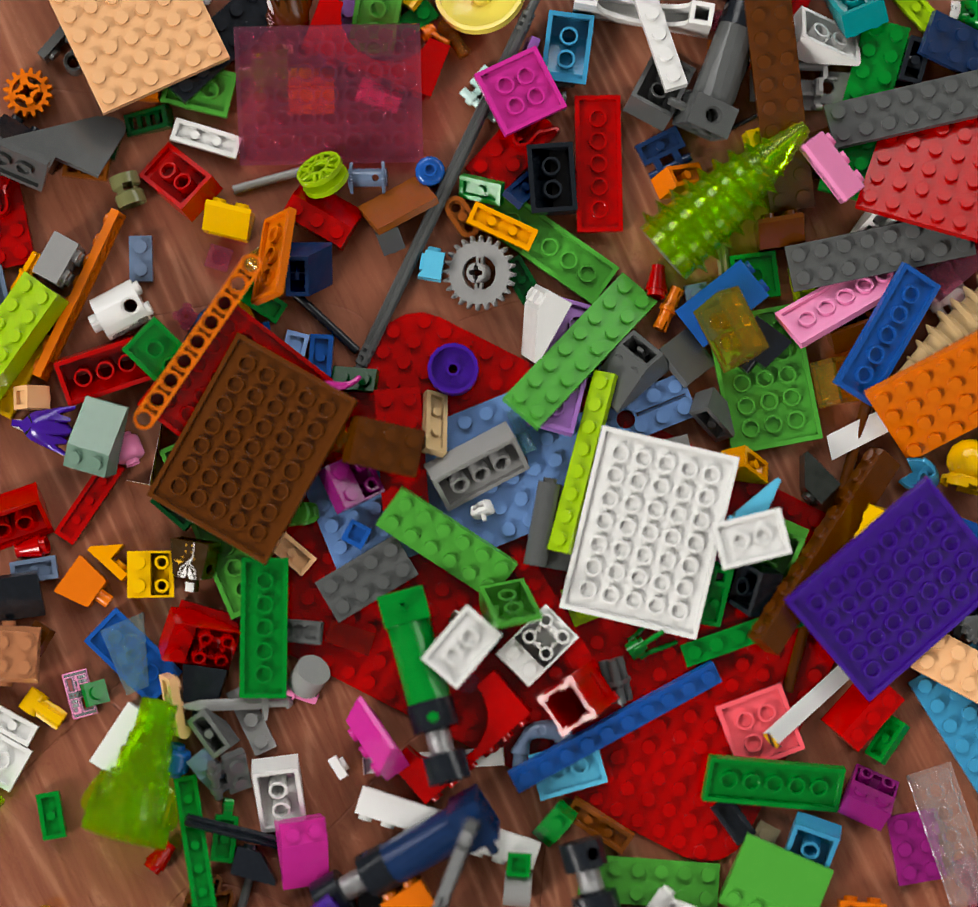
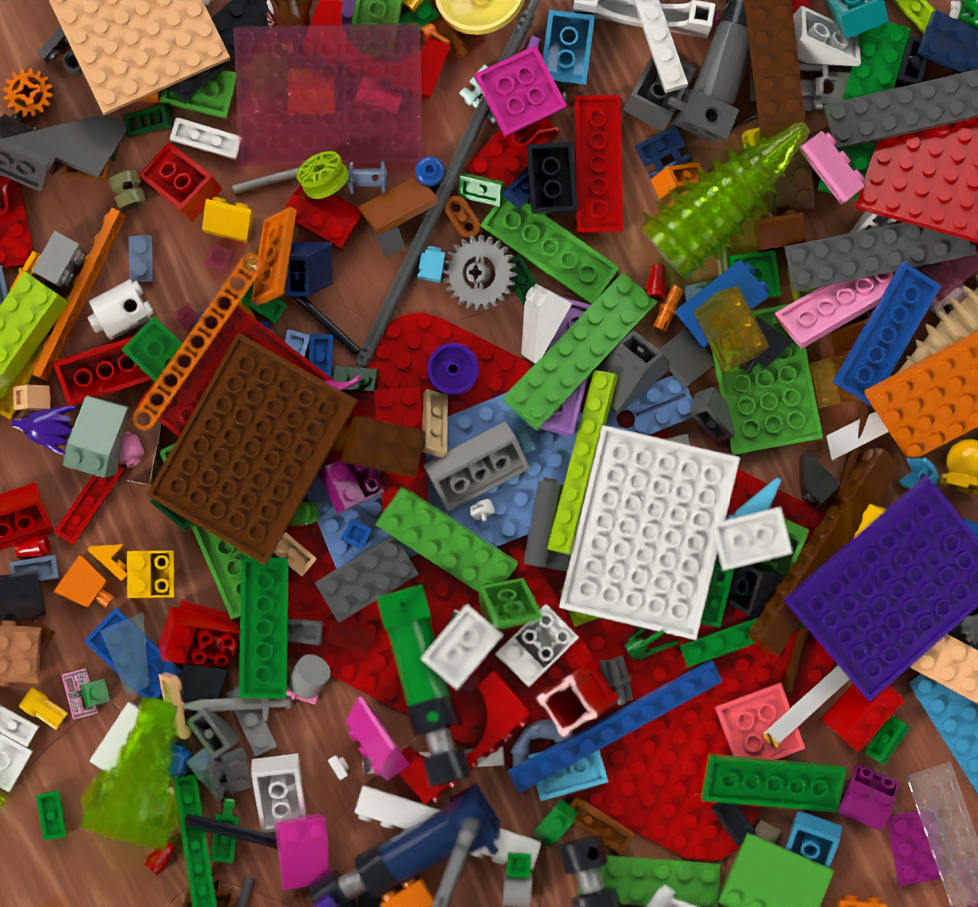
dark brown torso [170,536,221,592] -> none
black slope [230,842,278,886] -> none
light orange plate [466,201,539,252] -> none
light orange slope [721,445,768,484] -> none

